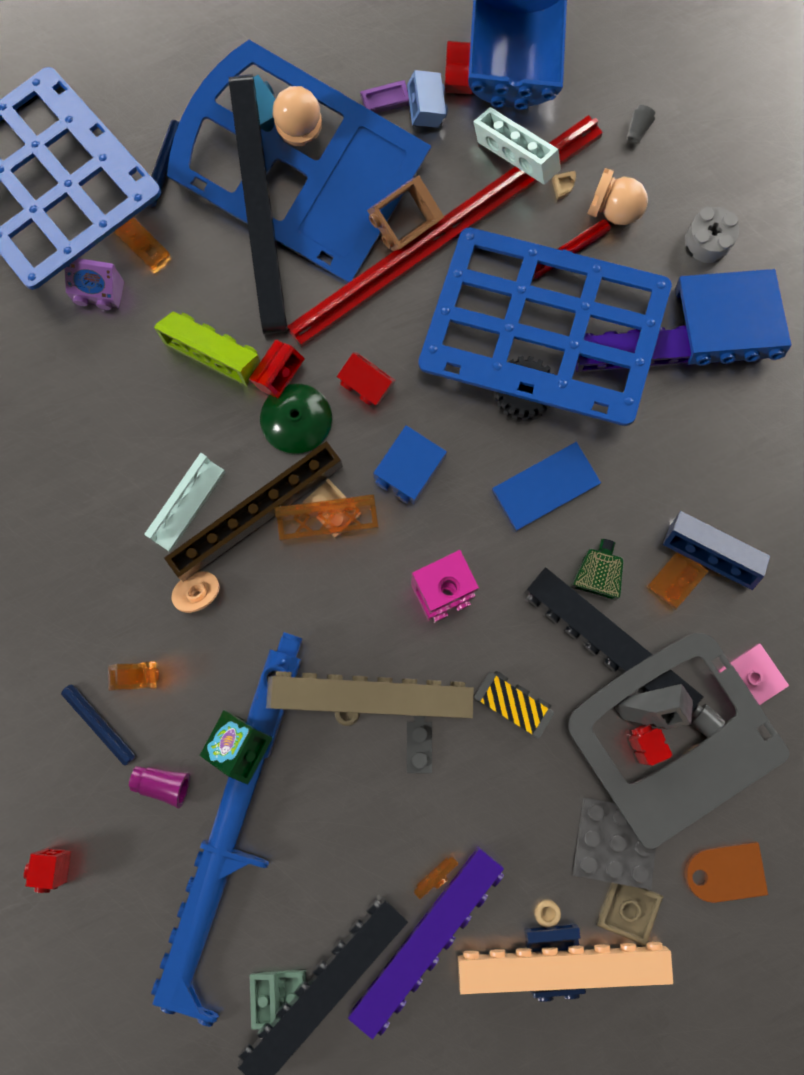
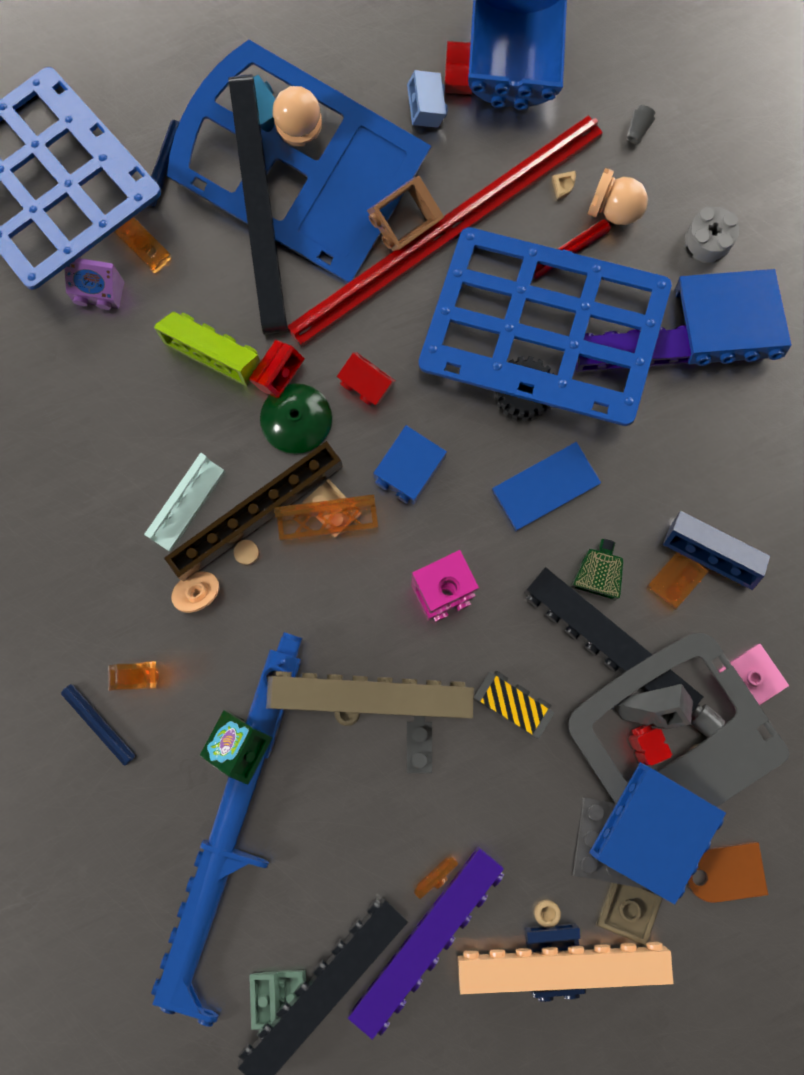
red brick [24,848,71,893] -> none
magenta plant [129,766,190,809] -> none
medium lavender tile [360,80,410,114] -> none
light aqua brick [474,107,561,185] -> none
none -> tan tile [234,540,259,565]
none -> blue panel [589,762,726,905]

